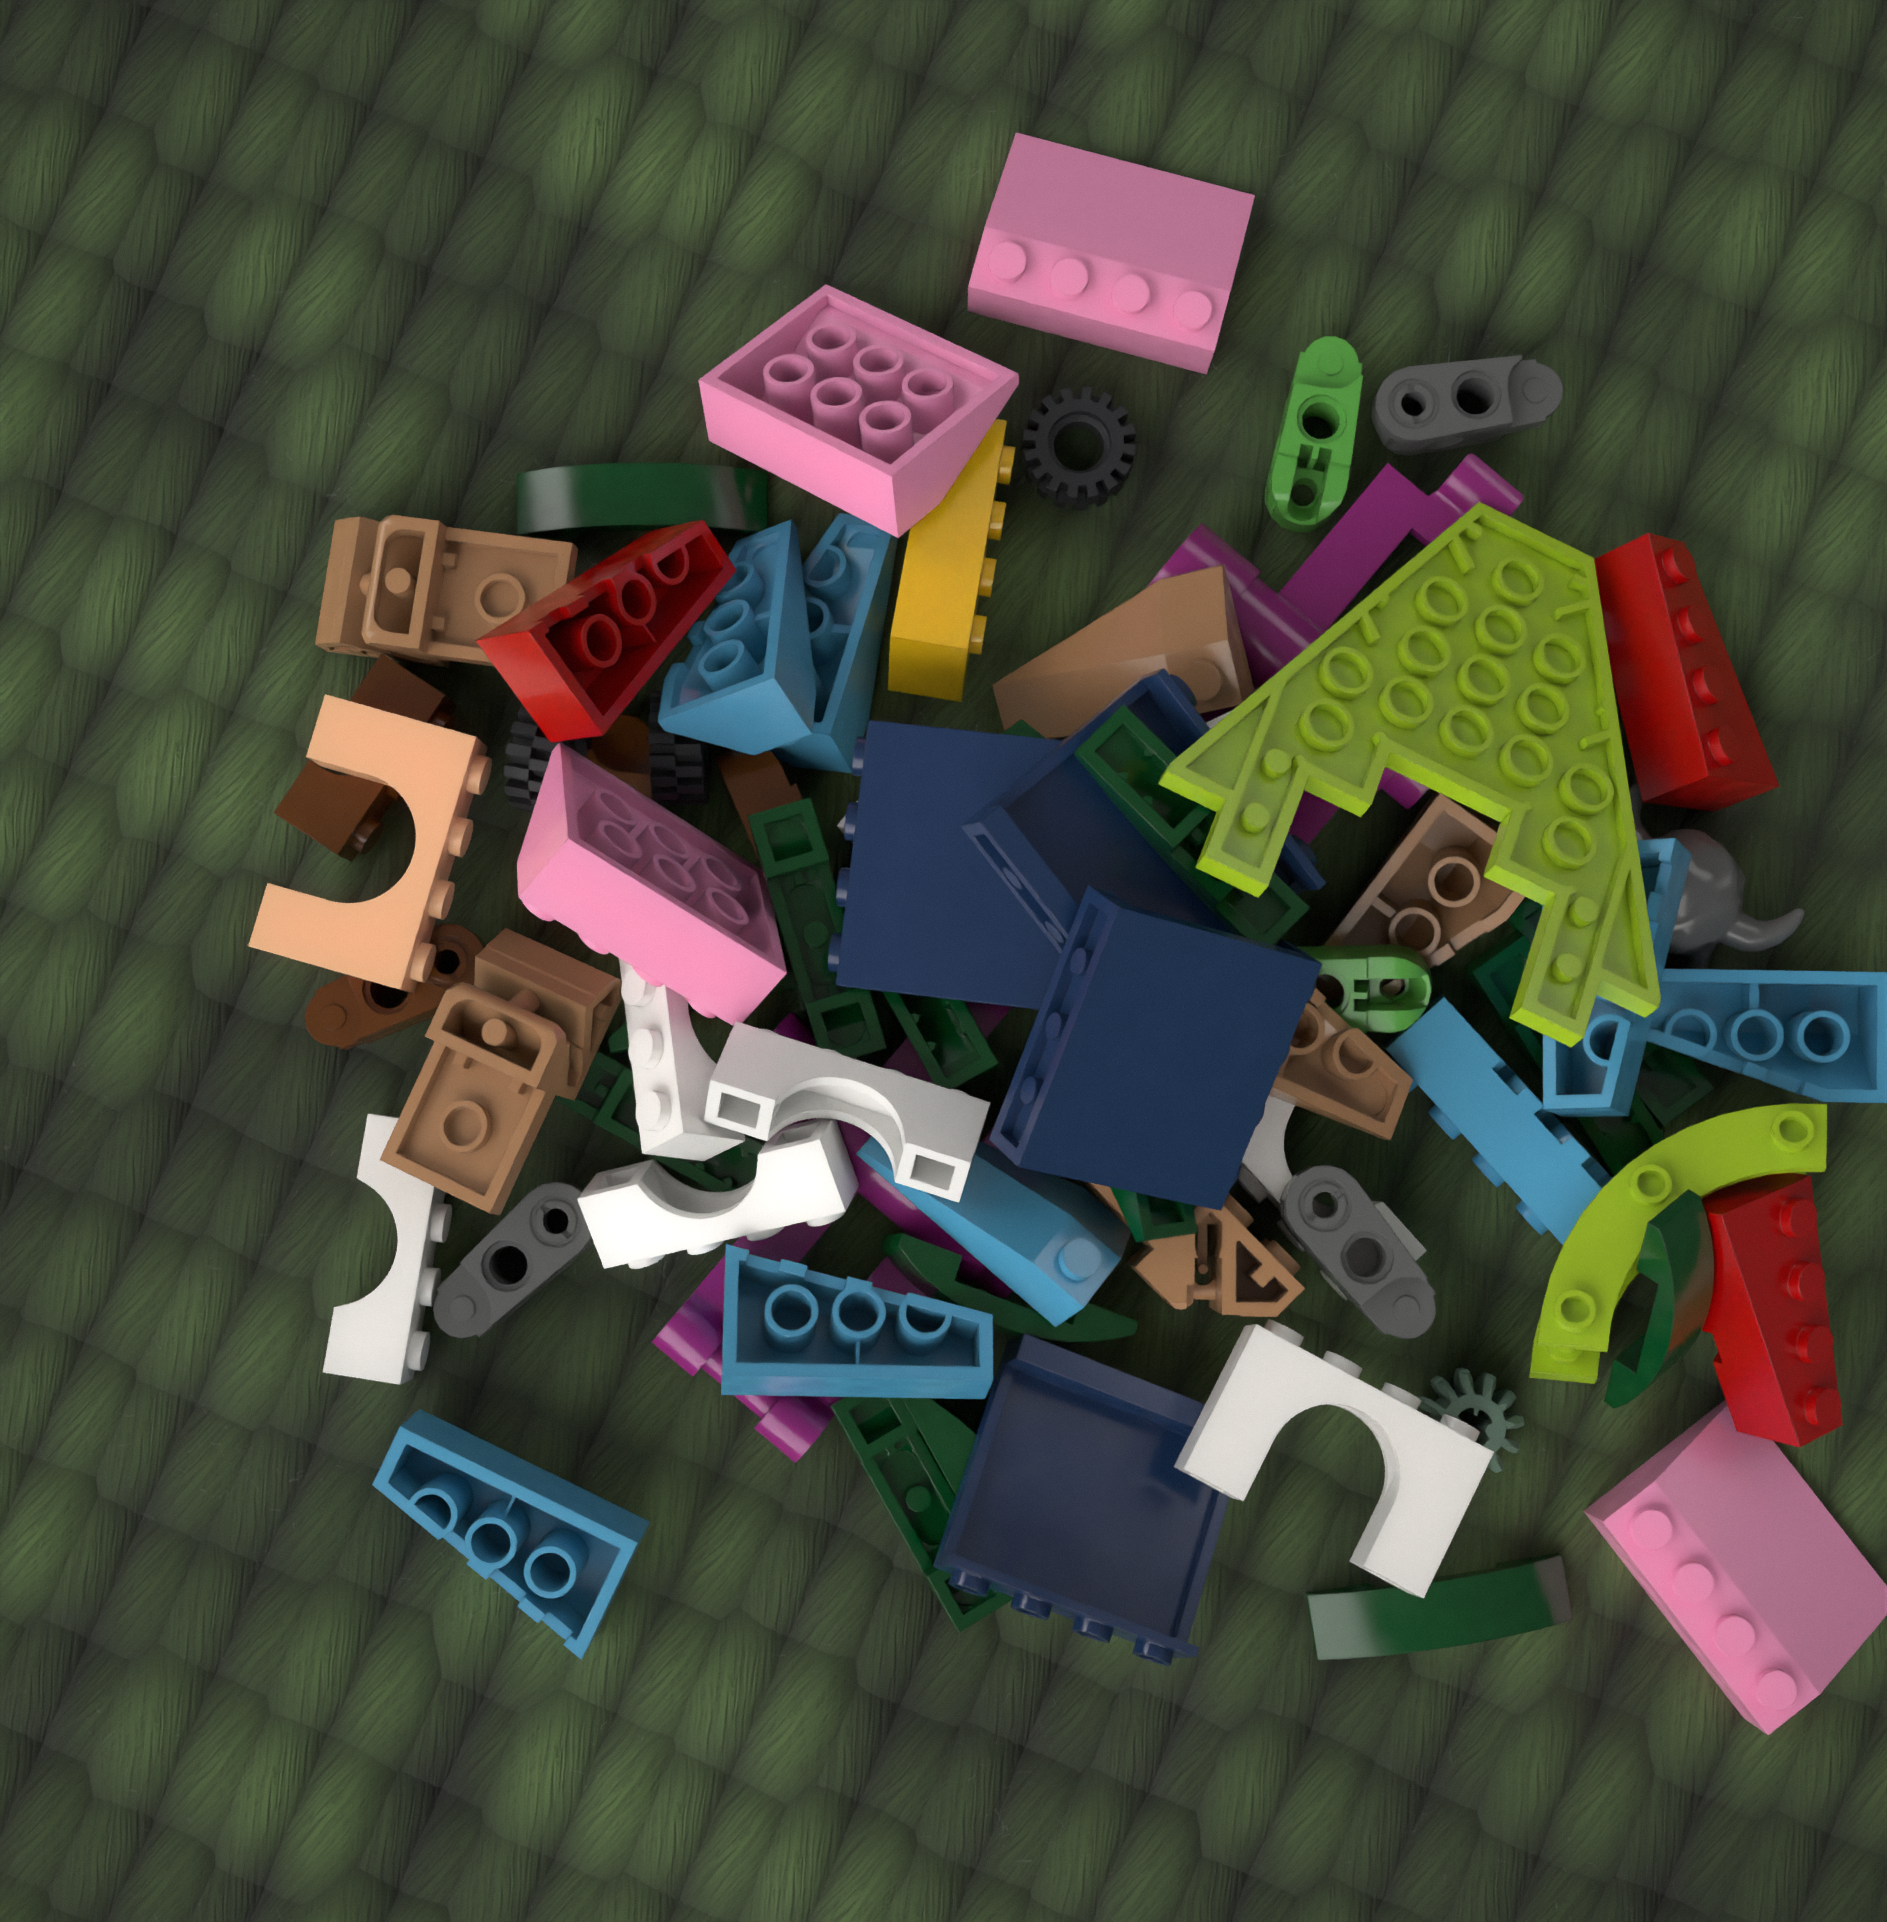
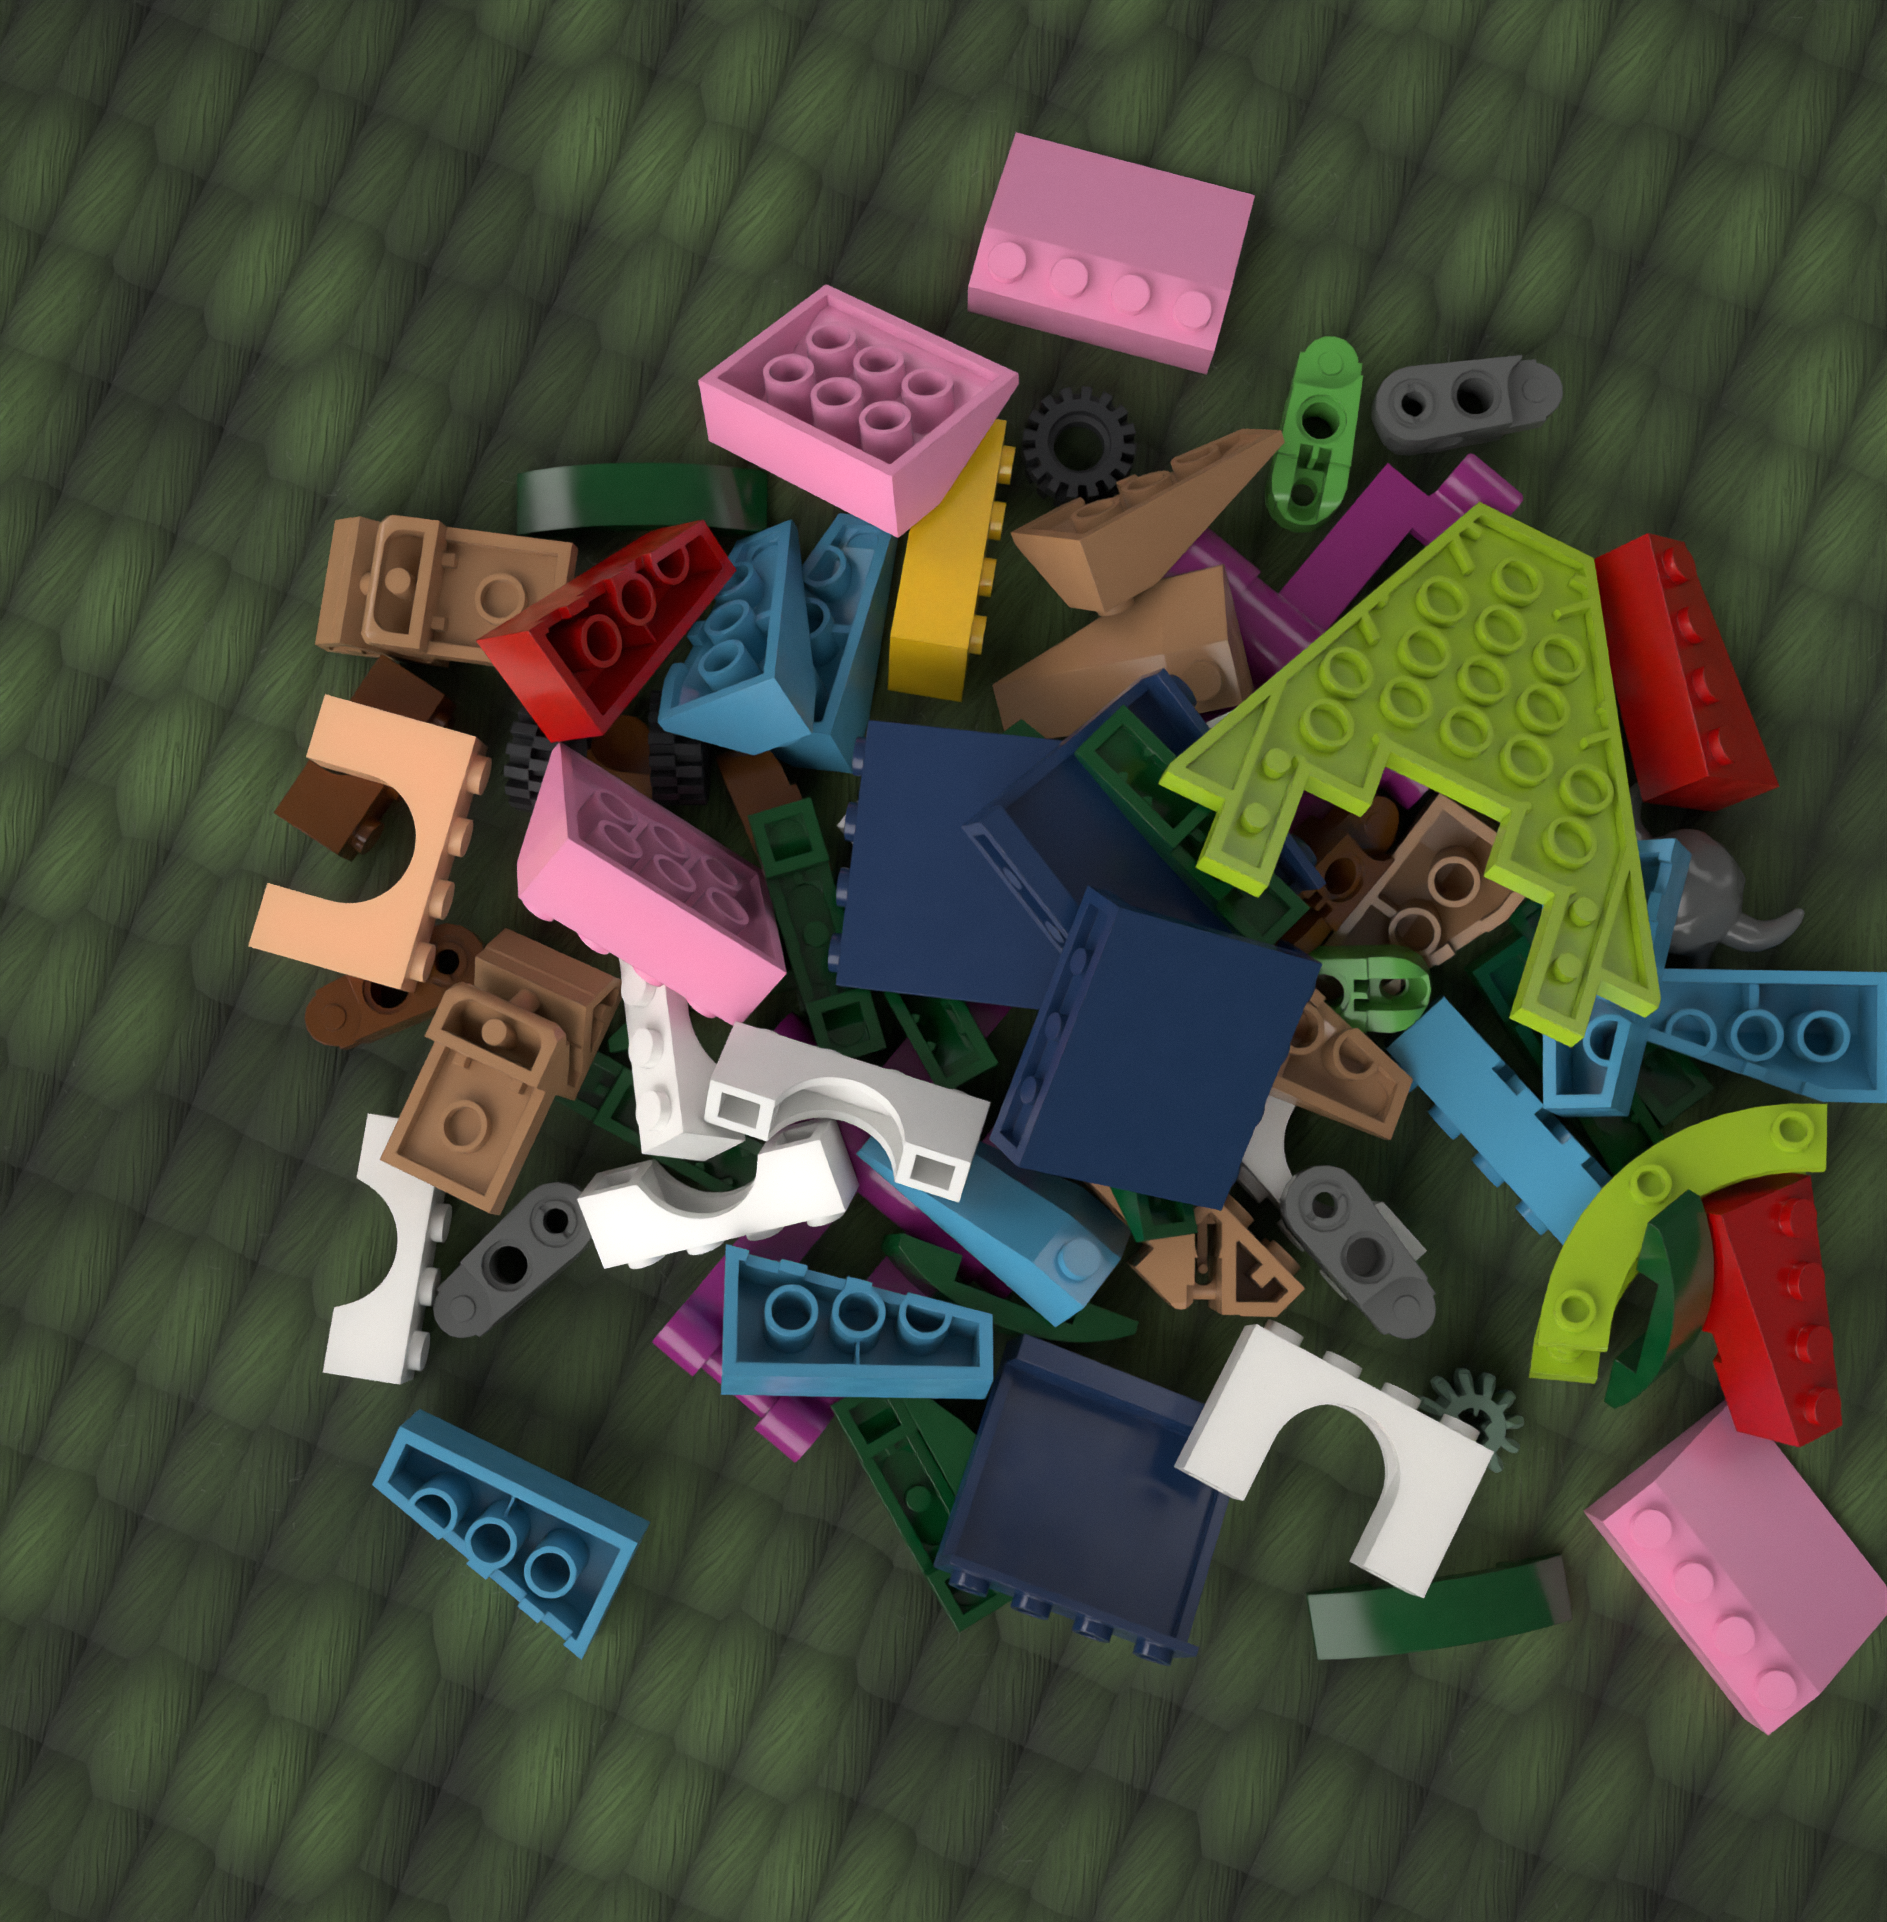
none -> medium nougat wedge [1010,429,1285,616]
none -> reddish brown piece [1274,793,1399,954]

